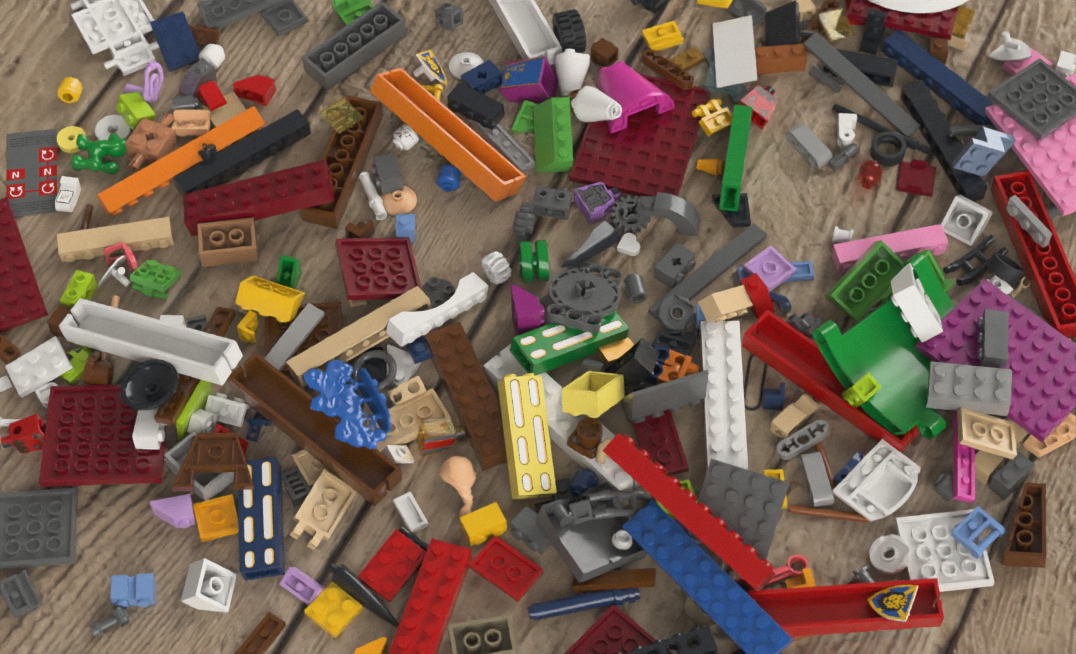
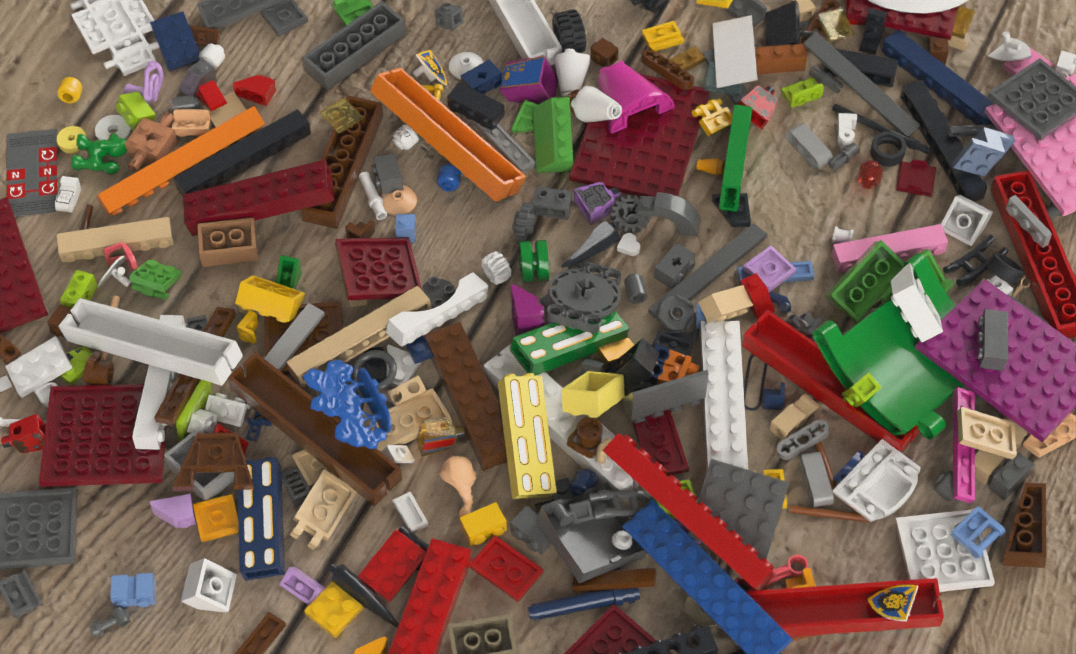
black dish [121,359,179,411] -> none
black piece [198,143,217,161] -> none
dark grey piece [846,565,875,584] -> none
white tile [869,534,911,575] -> none
light grey brick [926,362,1012,416] -> none
none -> lime bracket [781,77,824,108]

